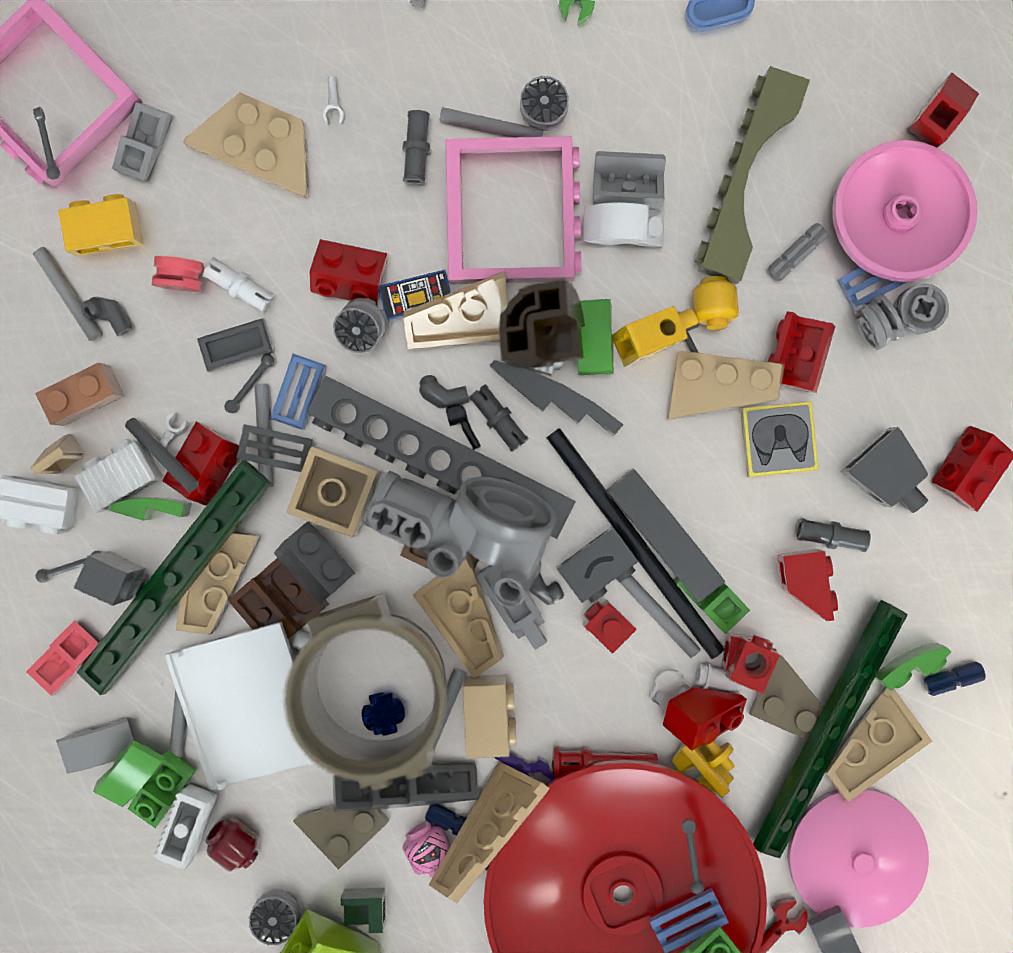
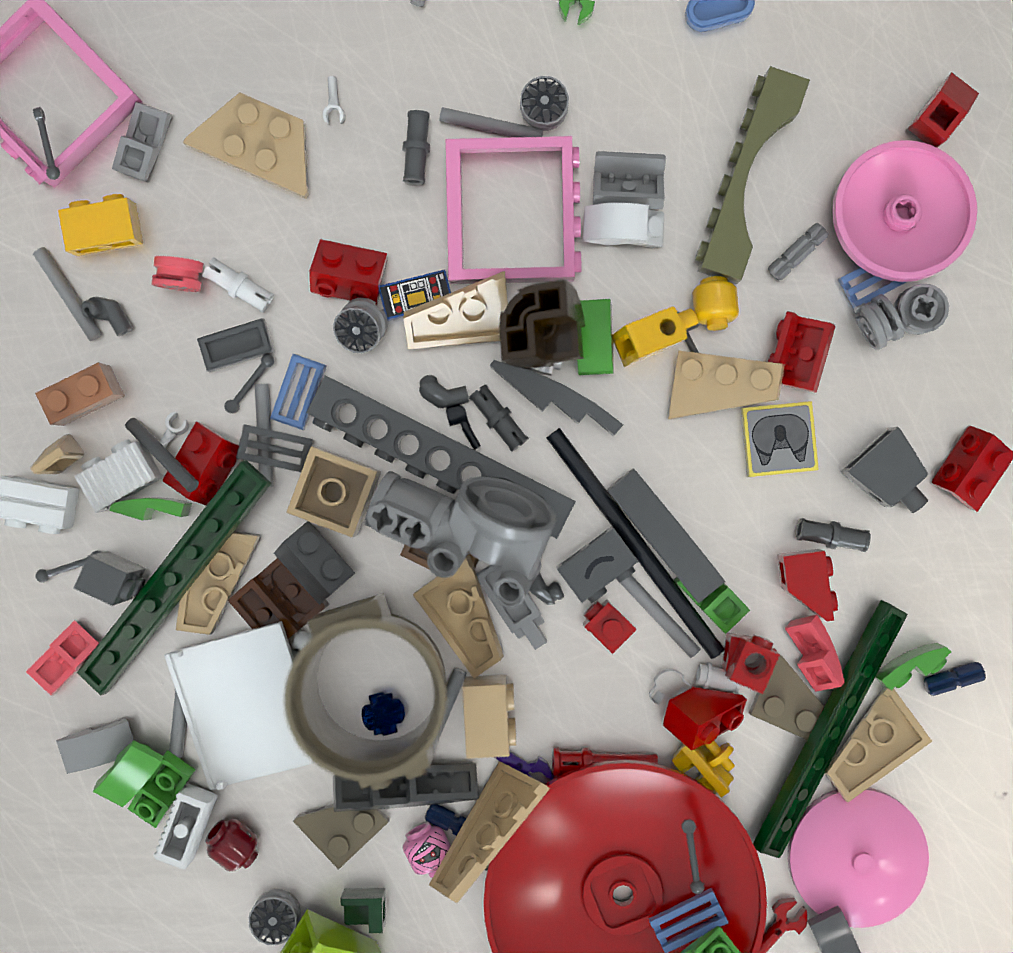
none -> coral slope [785,614,845,692]

